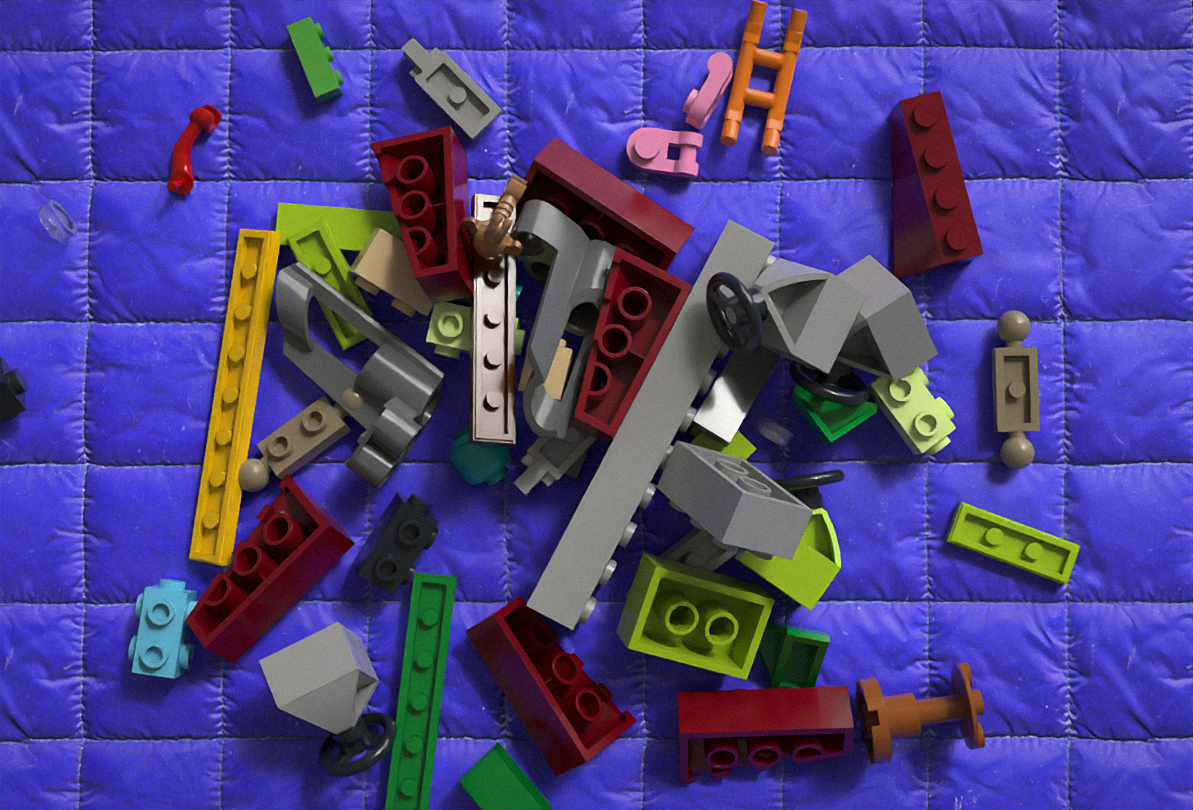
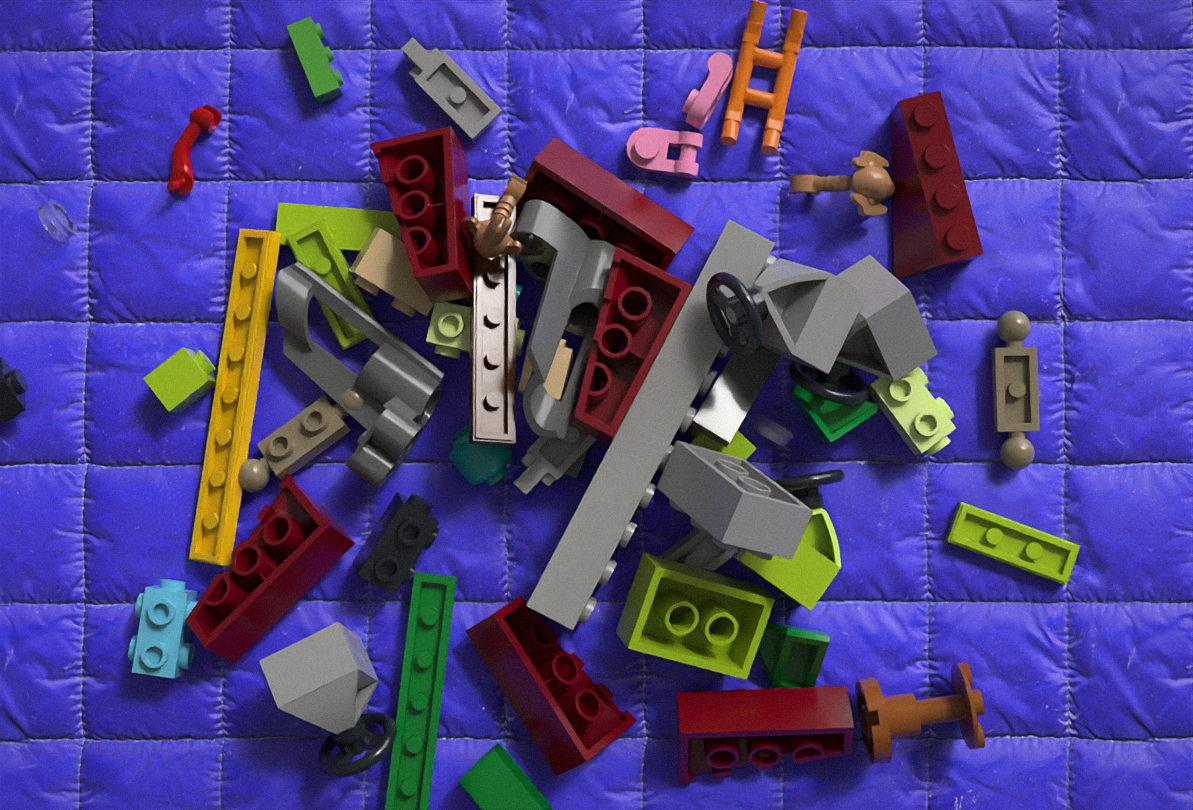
none -> lime brick [143,347,216,414]
none -> medium nougat piece [789,151,895,216]

